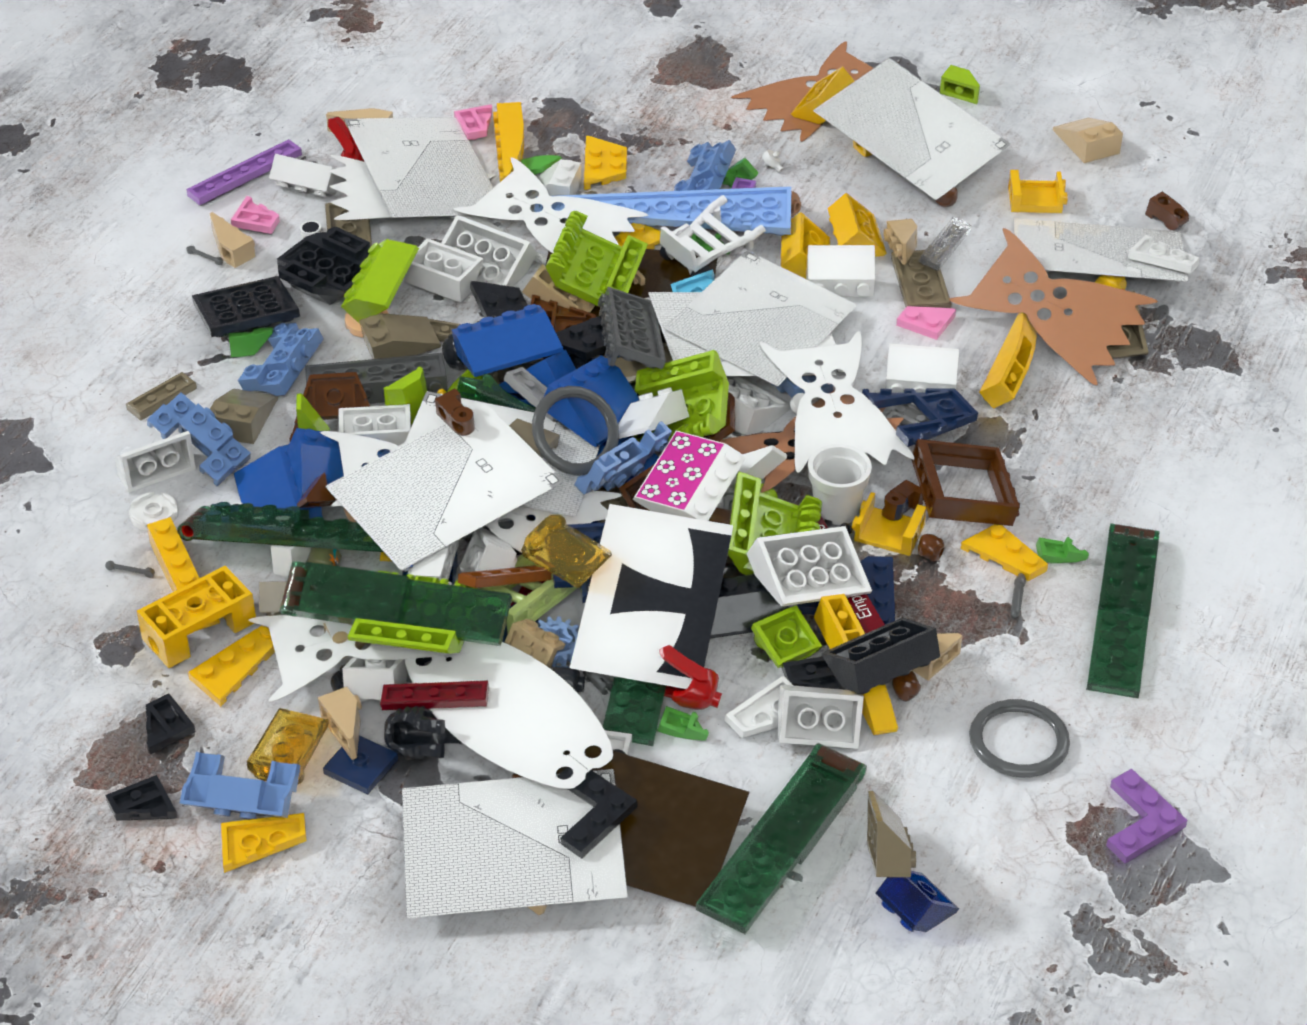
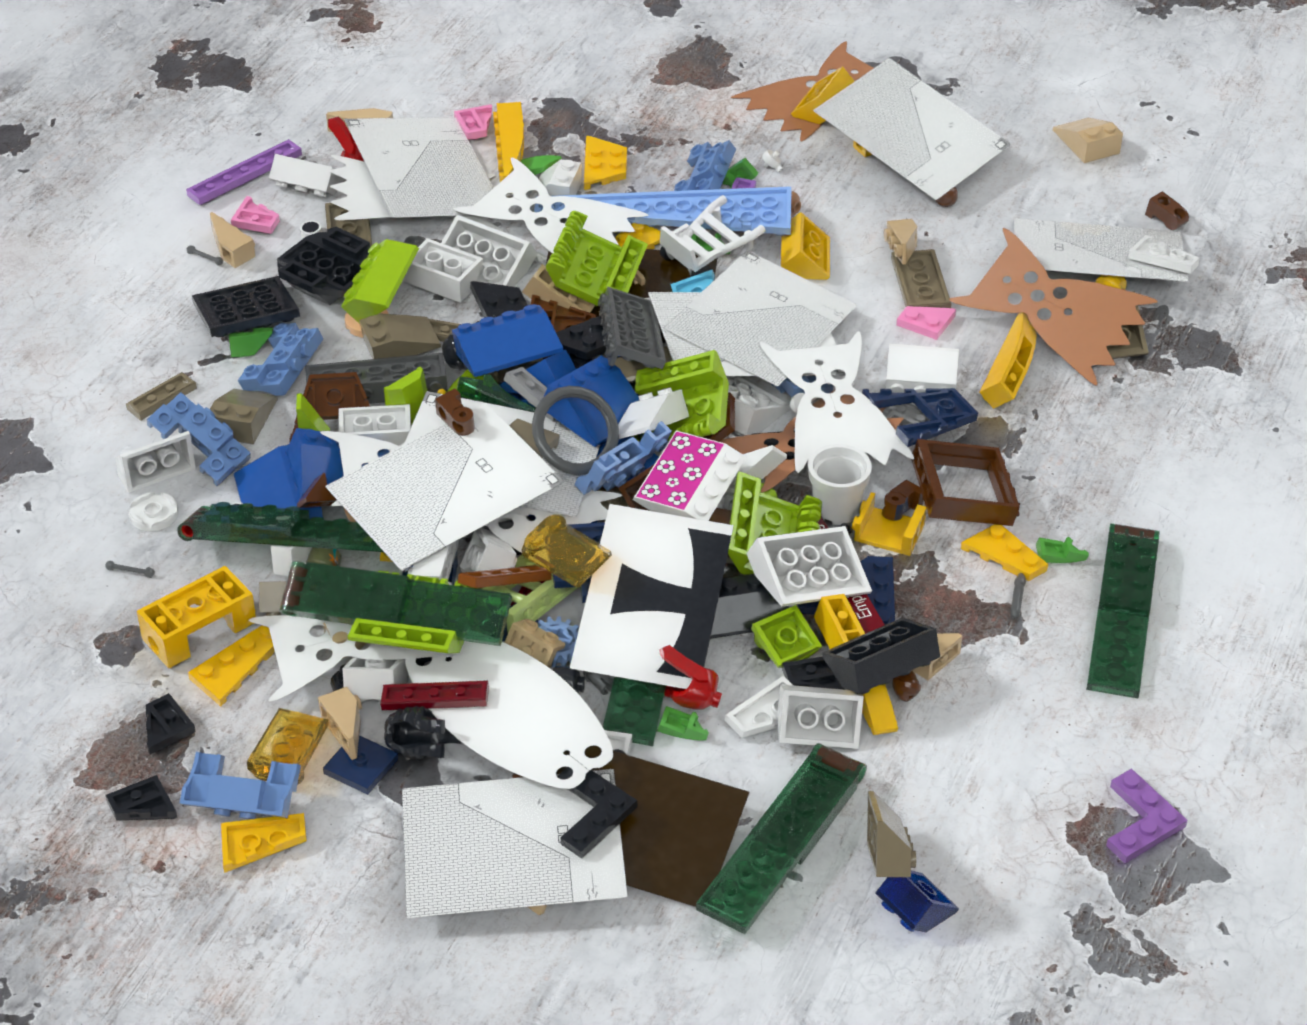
yellow slope [147,517,220,631] -> none
white slope [806,245,875,297] -> none
yellow slope [827,193,887,257] -> none
reddish brown piece [918,534,945,562] -> none
clear tile [919,217,972,271] -> none
lime slope [940,65,980,104] -> none
dark grey wedge [969,699,1070,777] -> none
yellow panel [1008,170,1068,213] -> none

